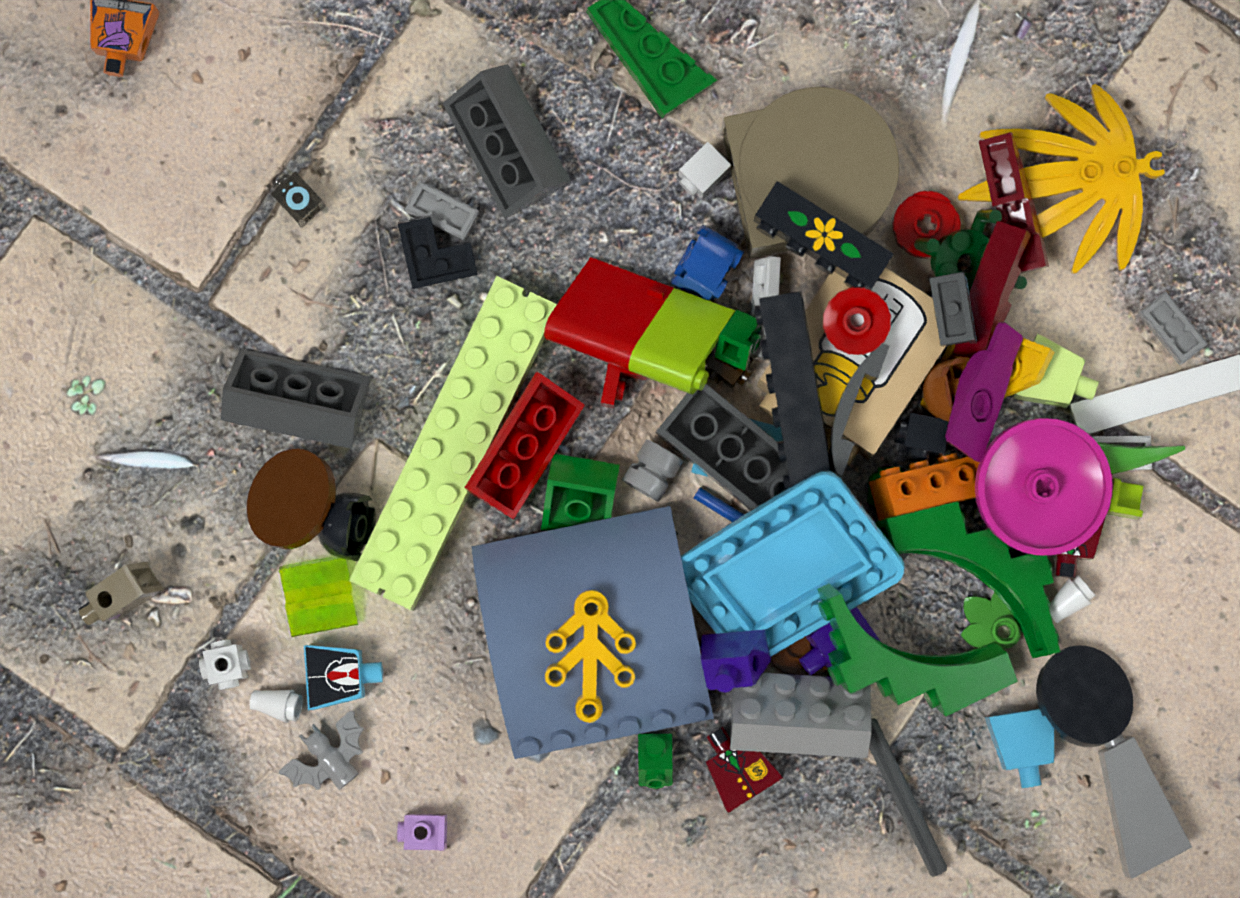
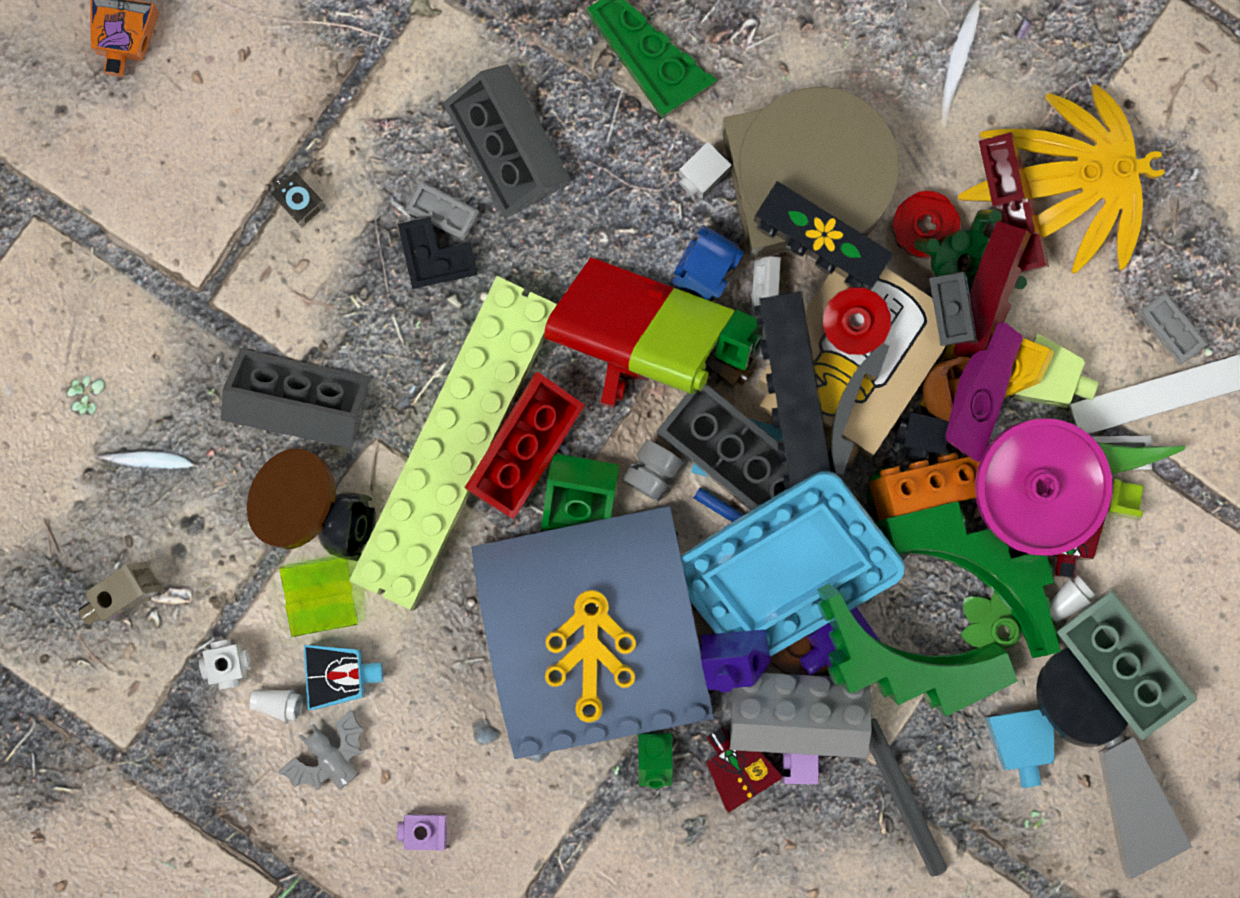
none -> lavender brick [782,753,818,784]
none -> sand green slope [1057,587,1197,740]

